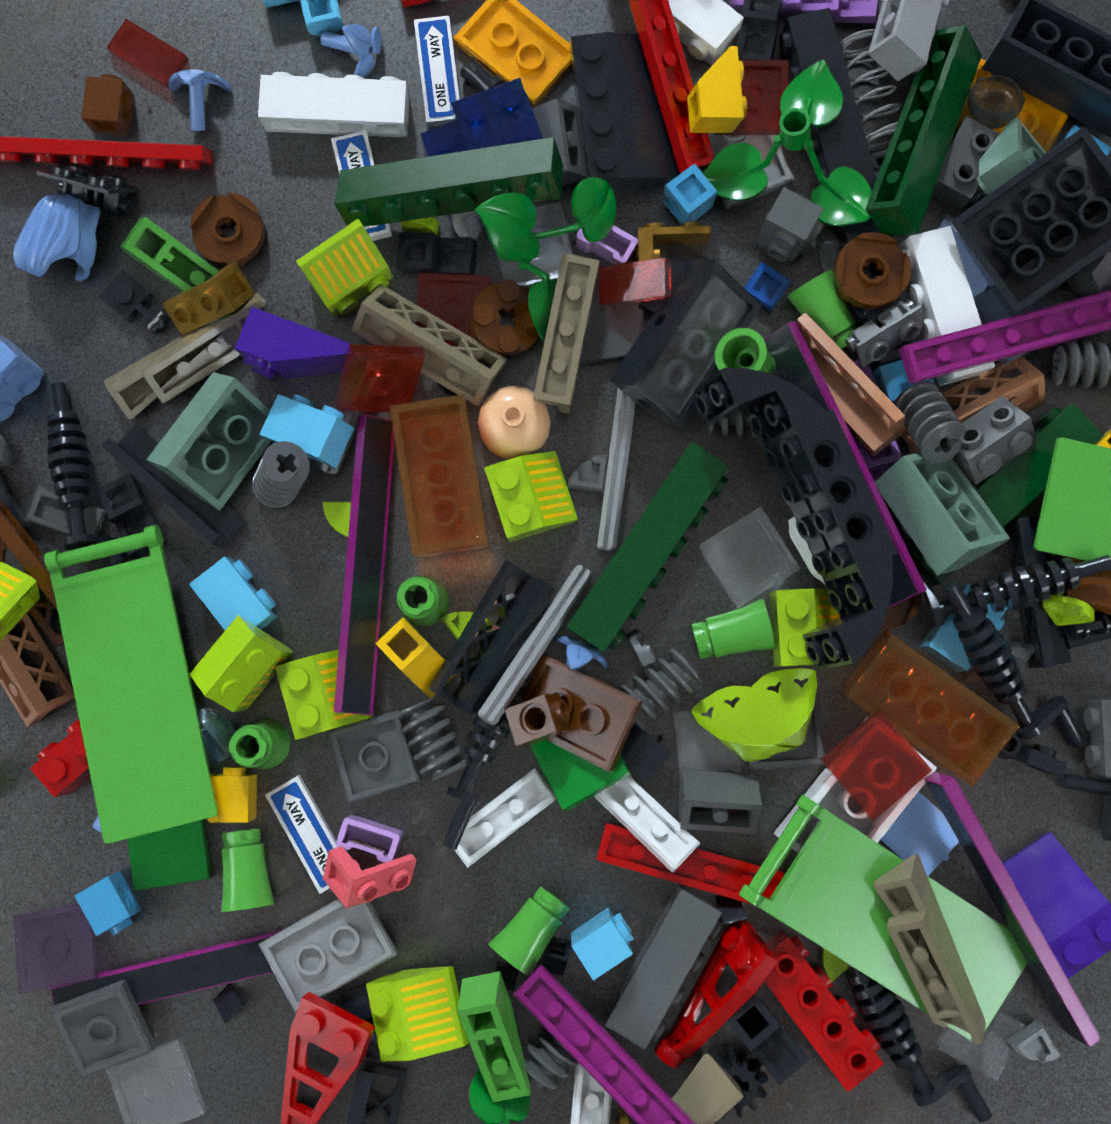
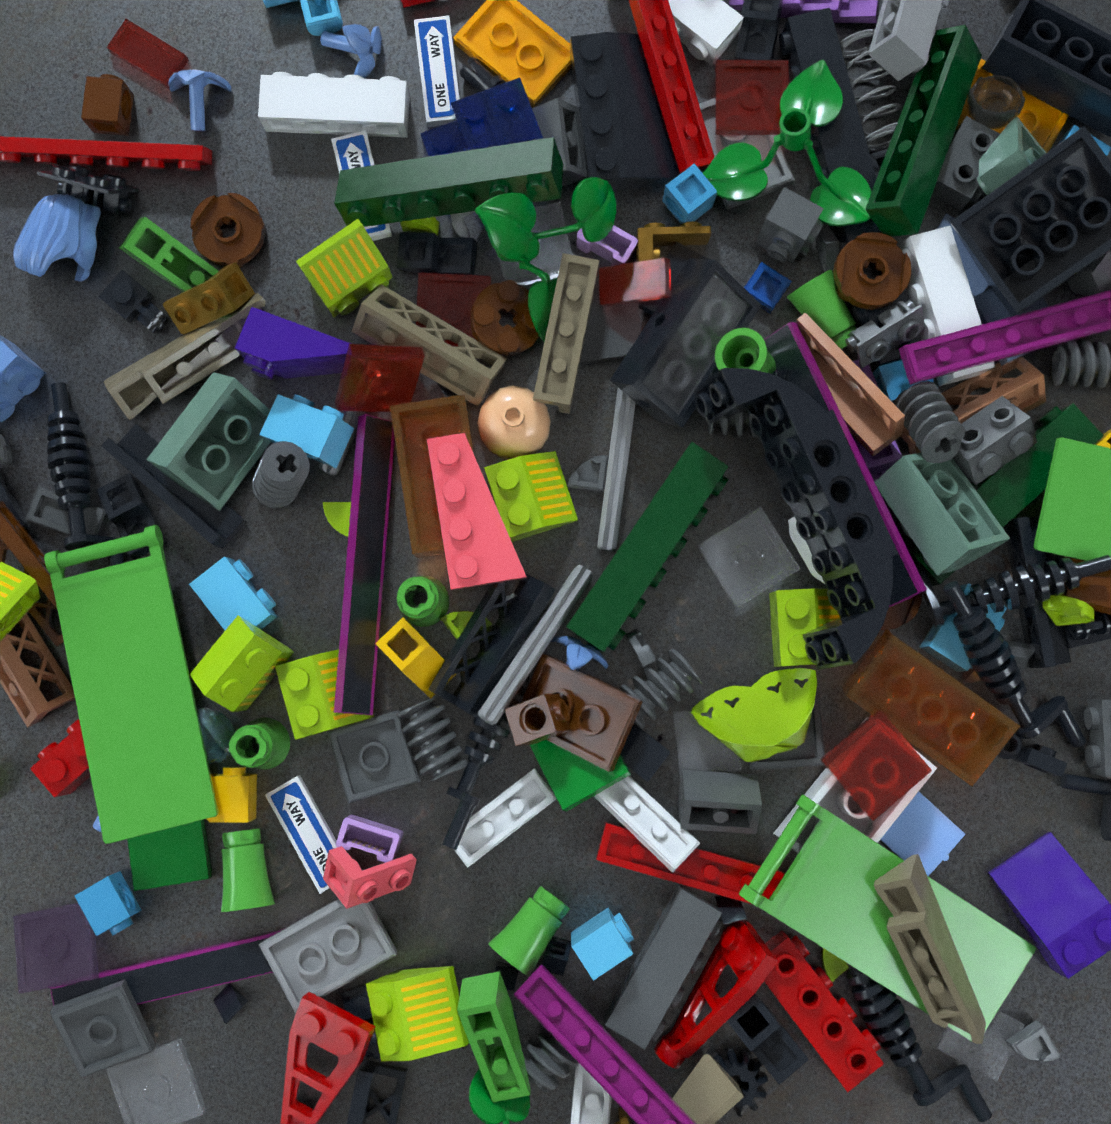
yellow slope [687,46,747,133] -> none
bright green plant [691,598,776,659] -> none
magenta tile [924,772,1100,1047] -> none
none -> coral wing [427,433,527,590]

